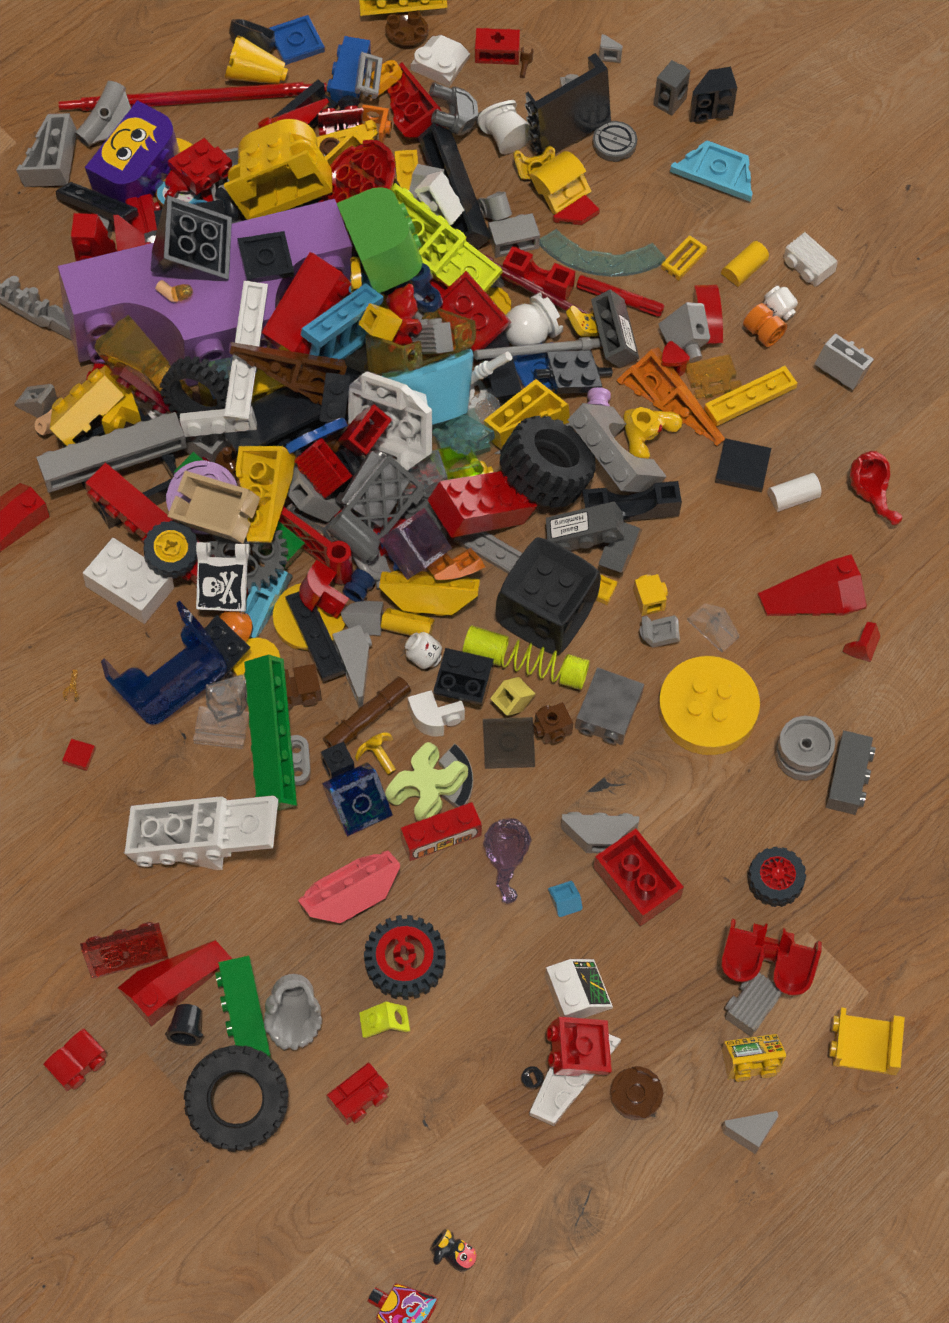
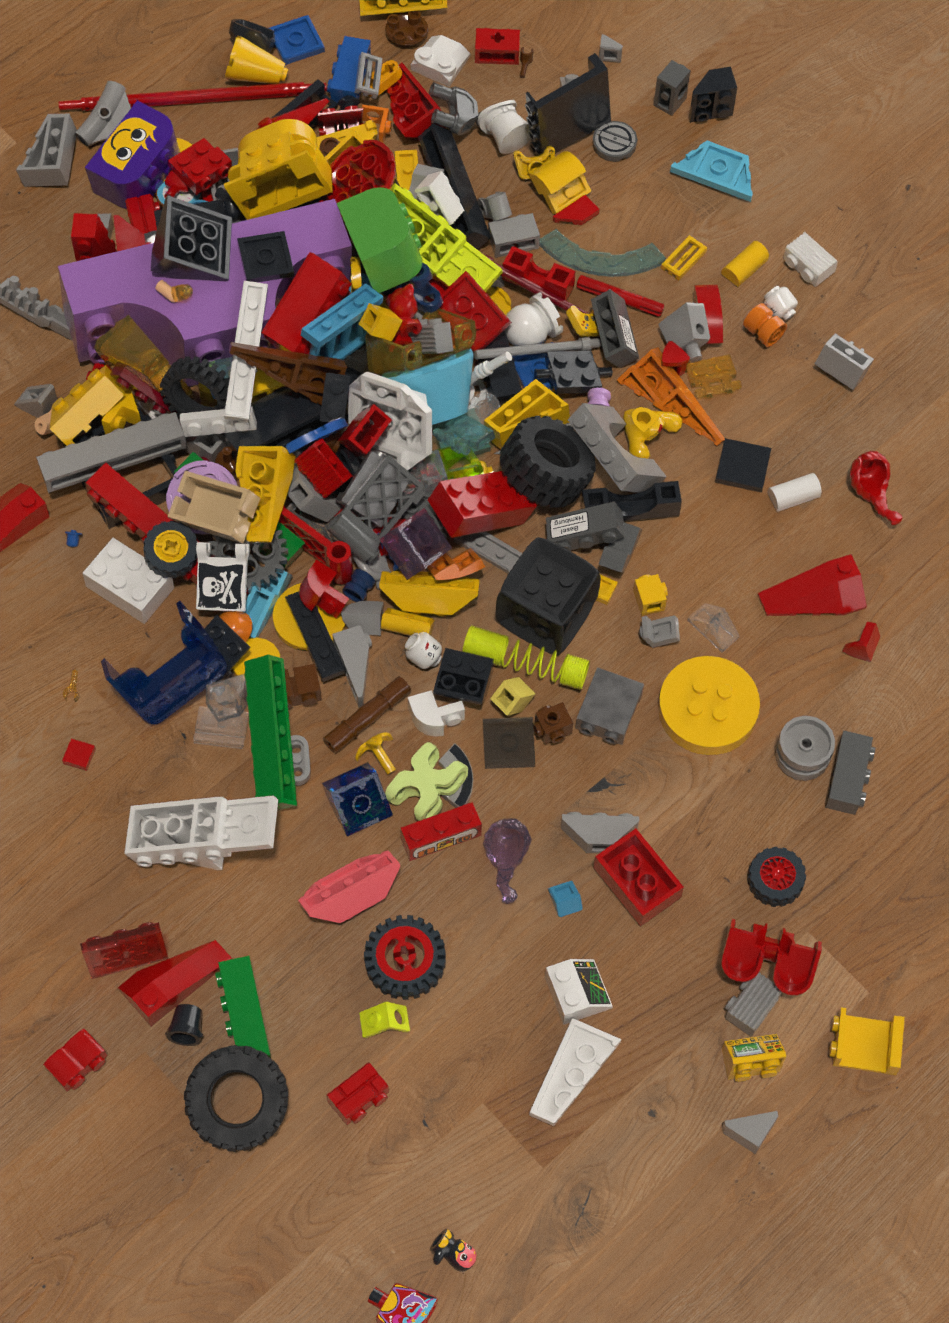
black tile [56,182,138,222] -> none
light grey hair [264,974,322,1050] -> none
black brick [320,741,355,785] -> none
black hinge [521,1066,544,1089] -> none
red plate [546,1017,612,1076] -> none
reddish brown tile [610,1066,664,1121] -> none
yellow plate [704,366,798,426] -> none
none -> blue piece [65,530,82,547]

